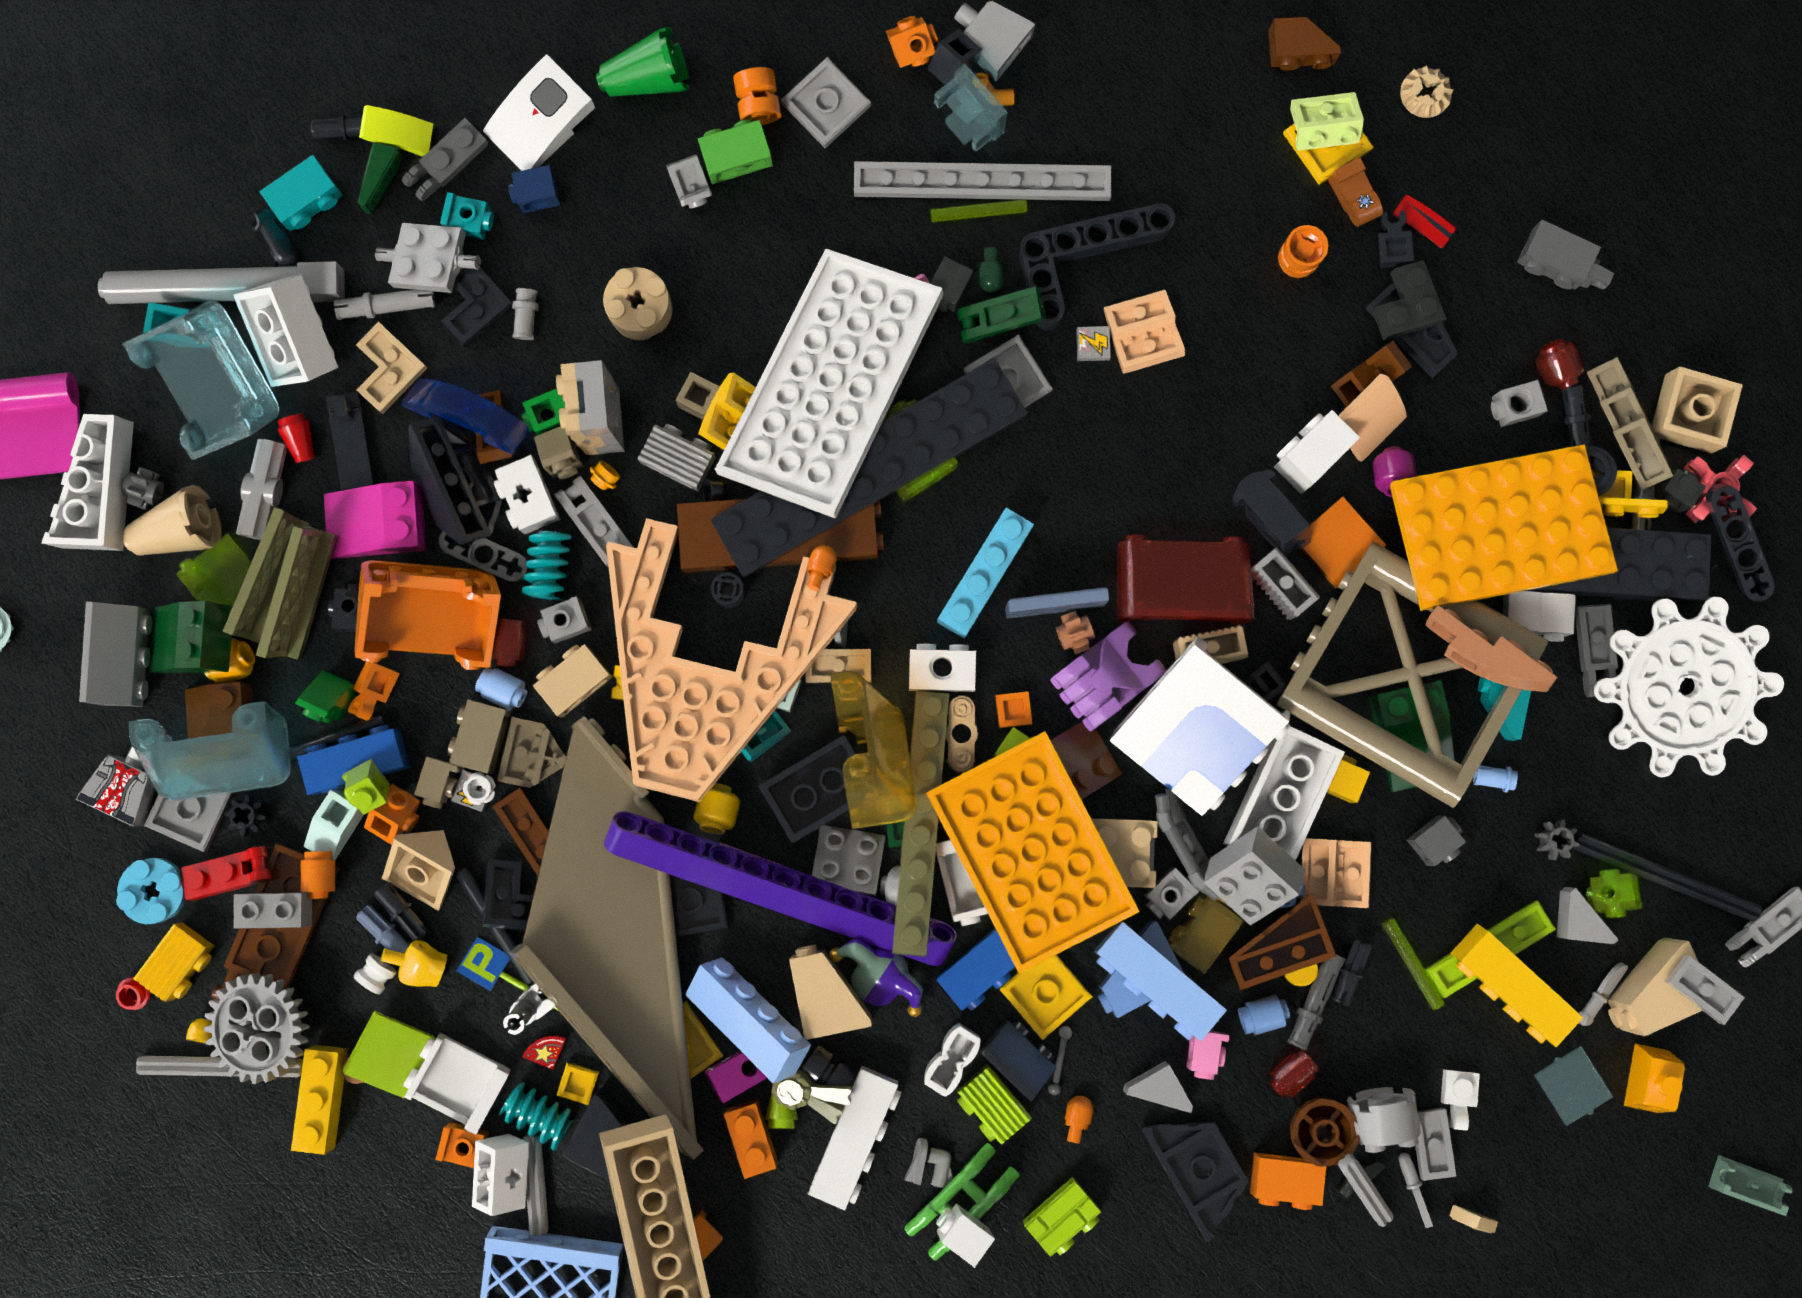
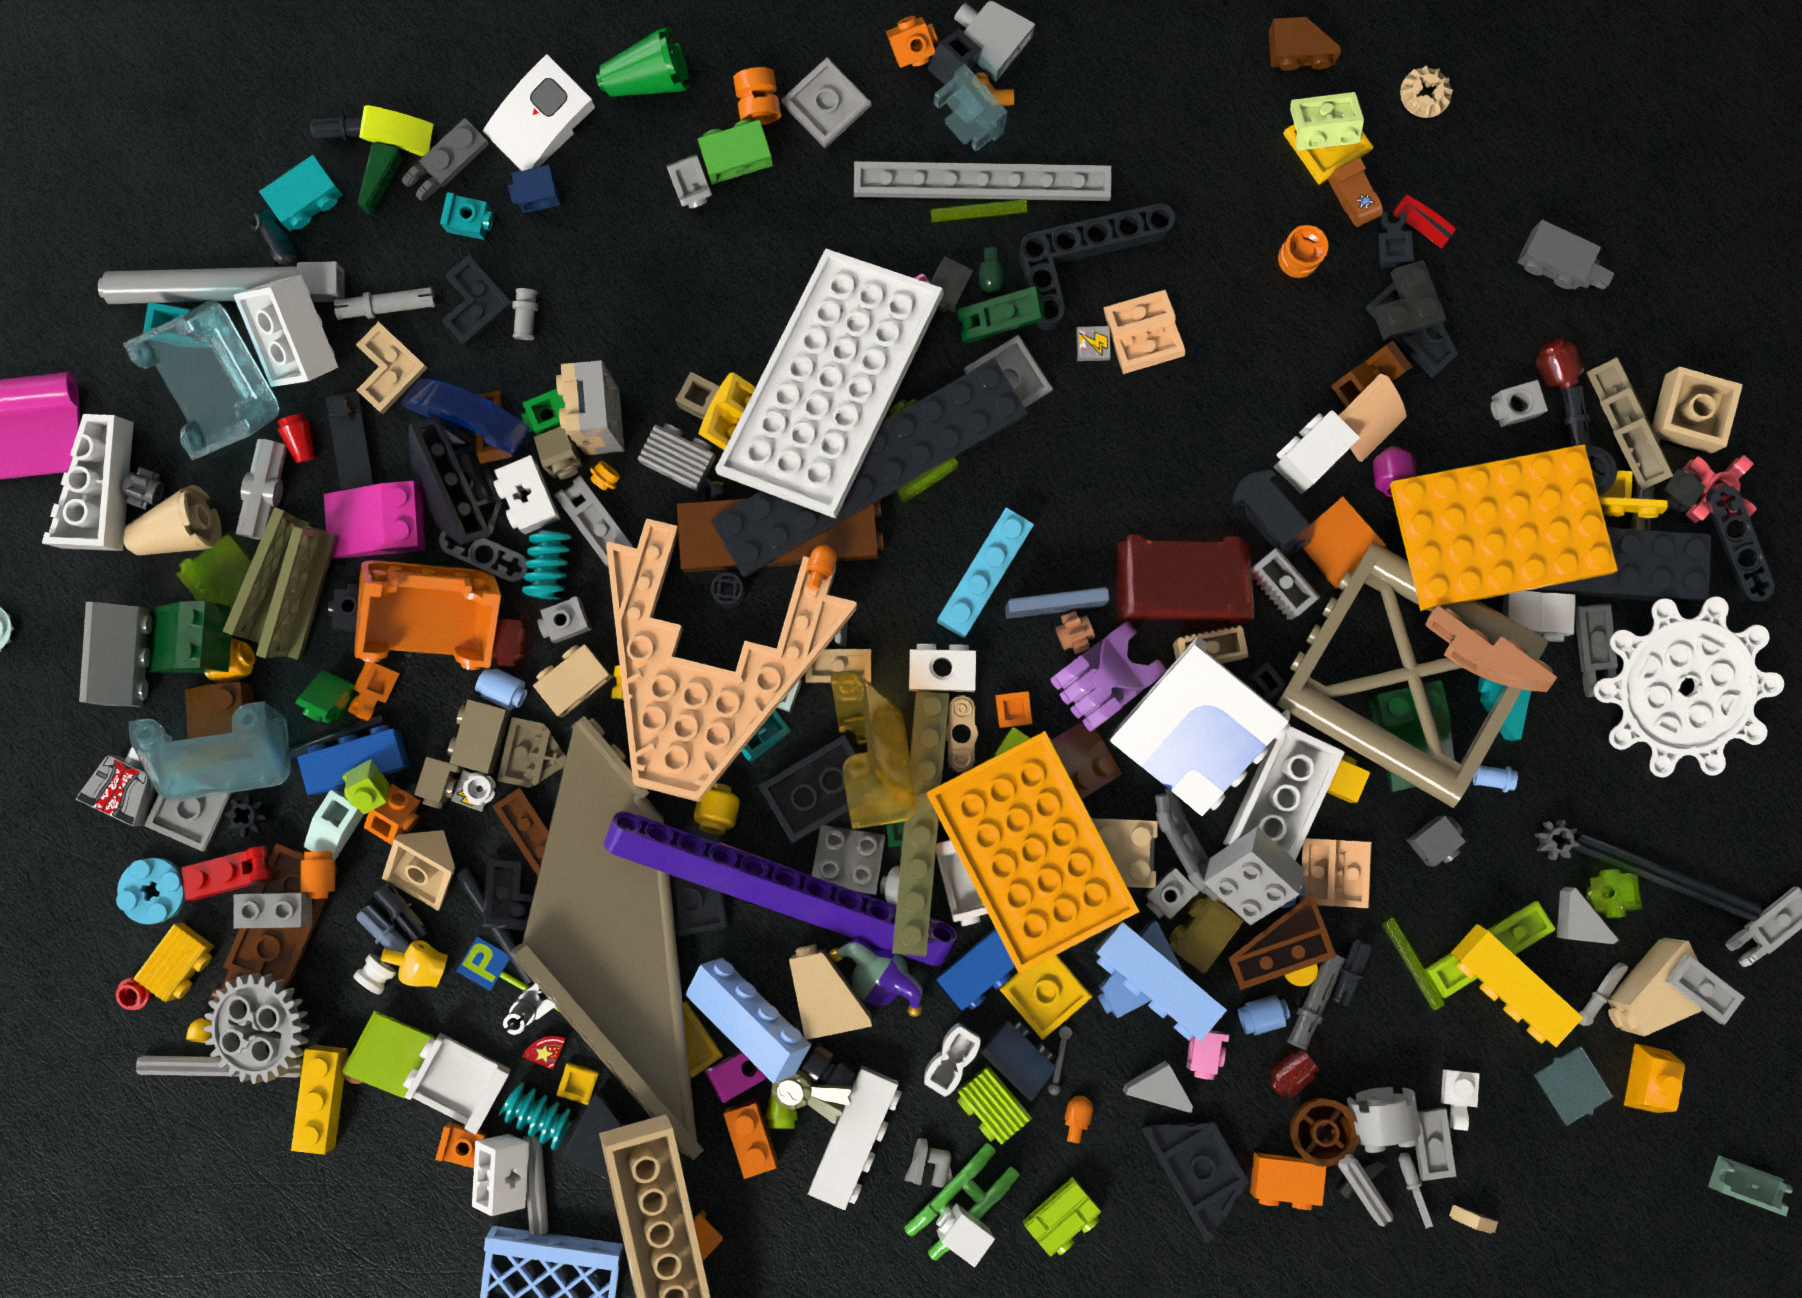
light grey plate [375,223,481,293] -> none
tan brick [603,267,673,340] -> none

